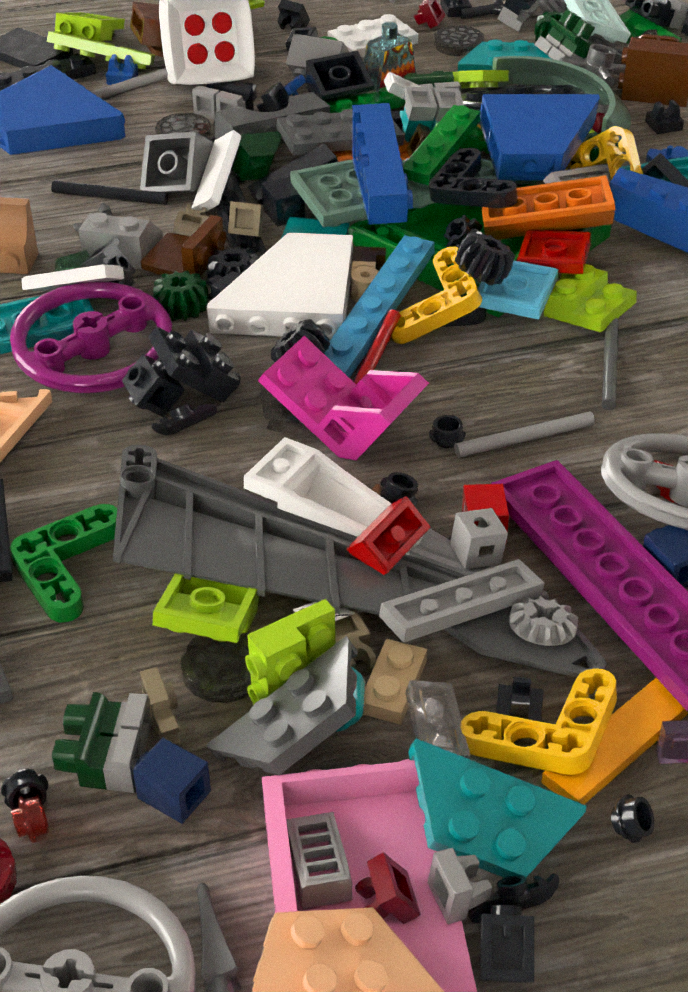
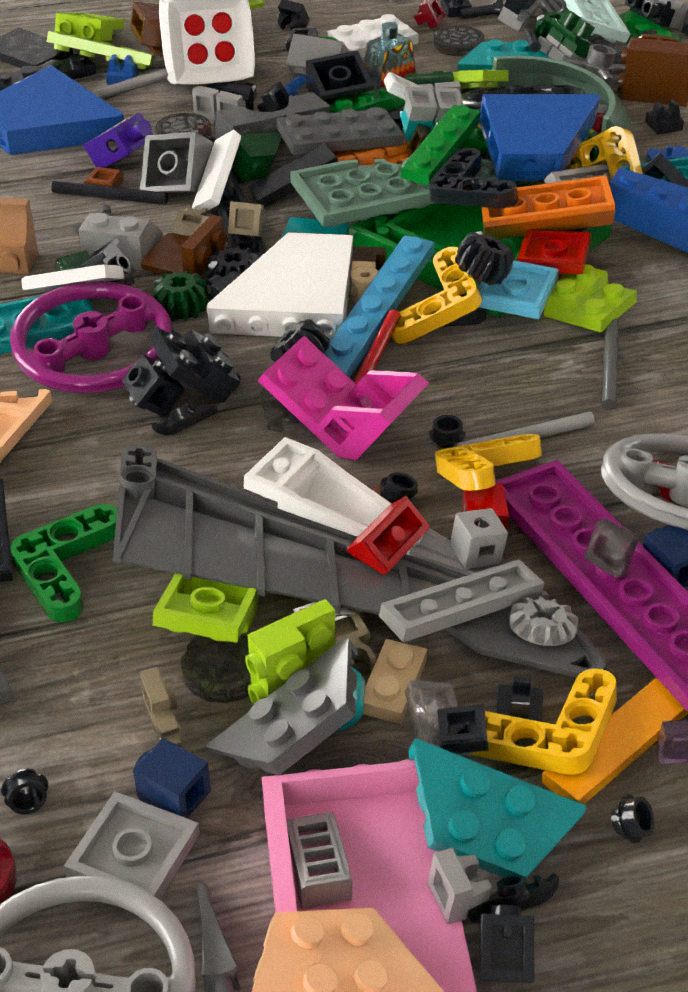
clear red plate [11,795,50,843] -> none
hips [52,692,152,793] -> none
black brick [261,176,305,227] -> none
blue wedge [352,103,413,225] -> none
dark red tile [355,852,421,924] -> none
black gear [444,215,483,248] -> none
none -> light grey tile [64,791,200,900]
none -> dark purple torso [83,112,153,168]
none -> dark orange tile [84,167,124,187]
none -> yellow beam [435,434,542,490]
none -> black tile [438,704,489,754]
none -> black bar [523,24,541,53]
none -> clear smoke tile [584,519,639,578]

